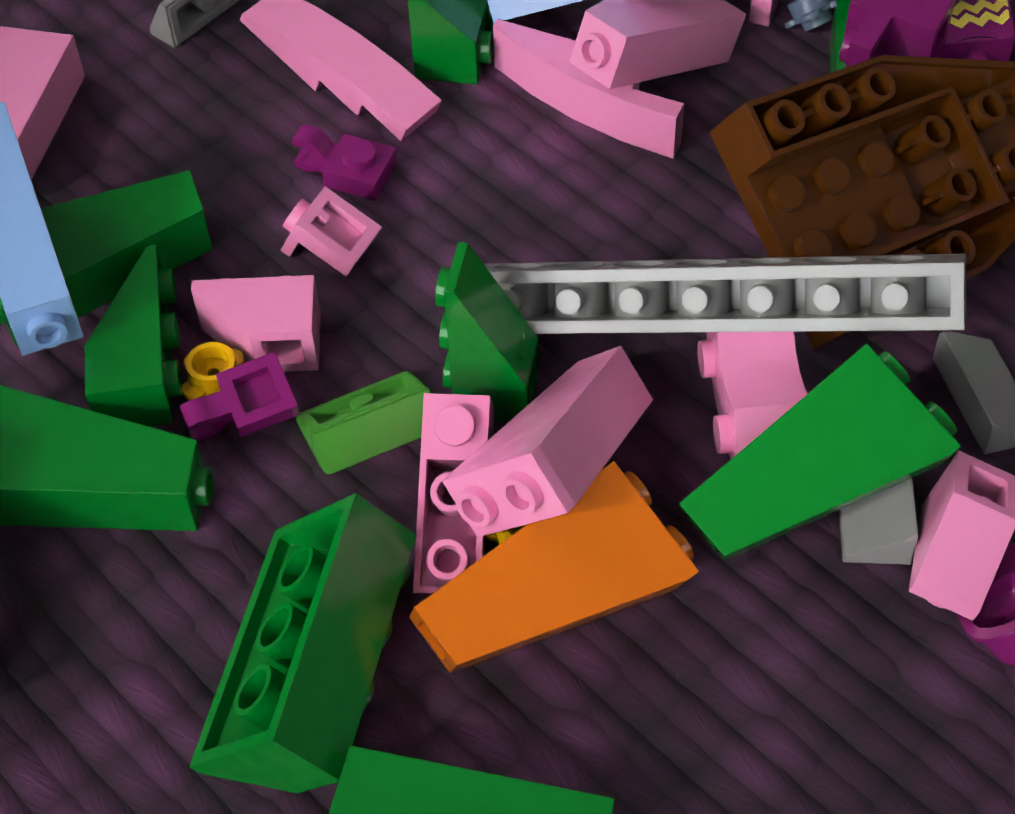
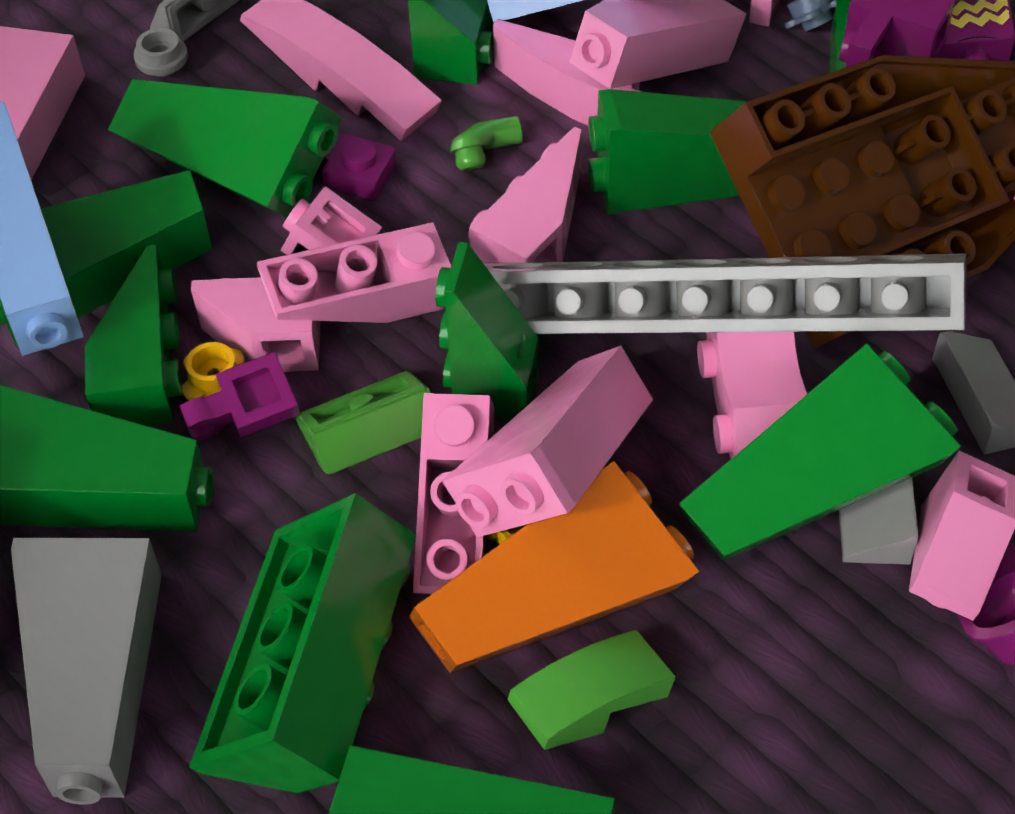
none -> light grey slope [11,538,162,805]
none -> green slope [108,79,343,218]
none -> light grey plate [134,28,188,77]
none -> bright pink slope [257,222,451,323]
none -> bright green arm [451,116,522,171]
none -> bright pink slope [468,126,582,264]
none -> bright green slope [507,630,676,750]
none -> green slope [588,89,748,215]

